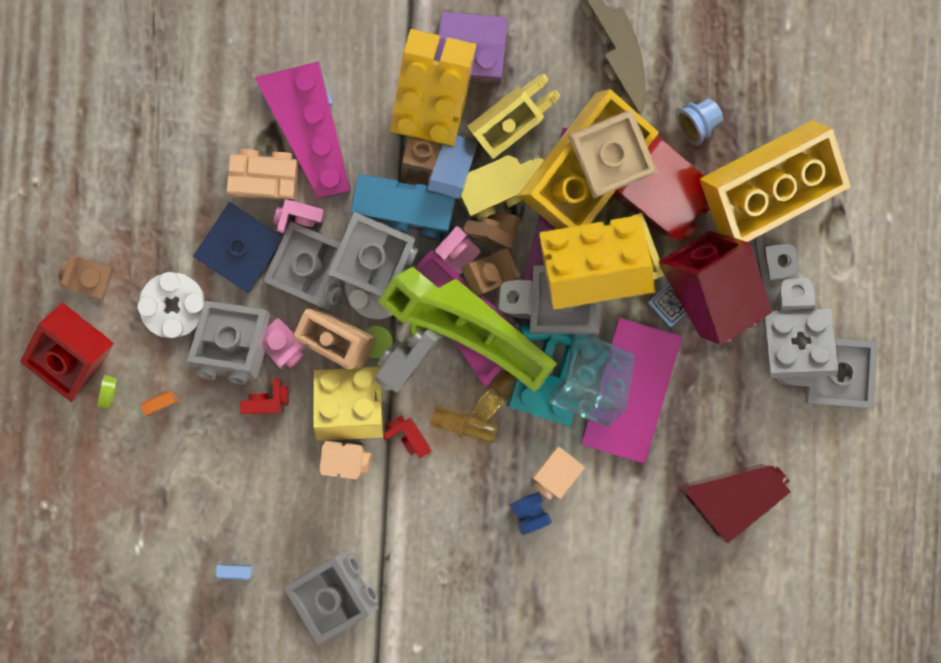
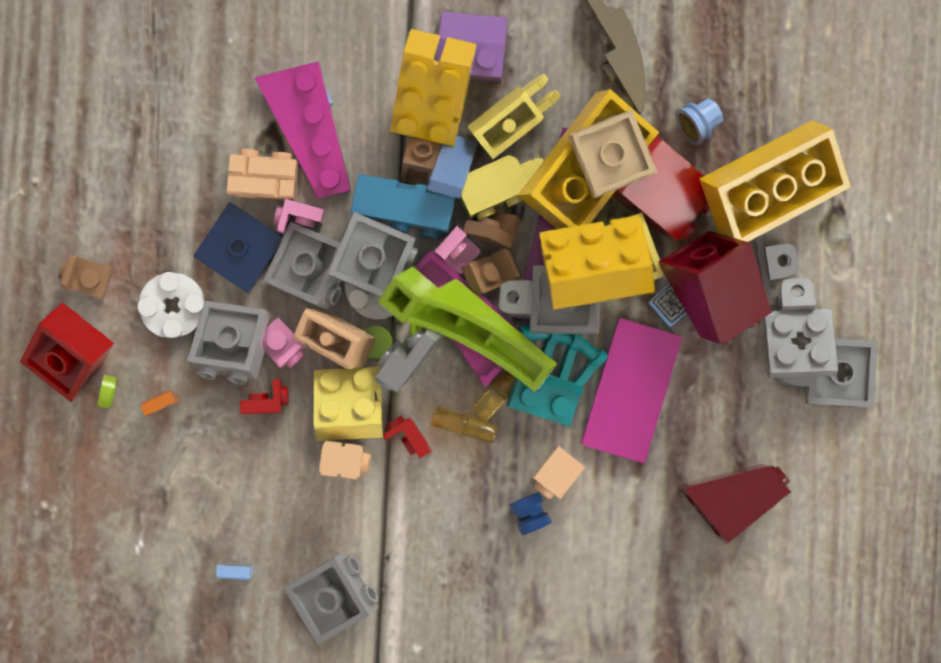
clear light blue bracket [549,334,635,427] -> none

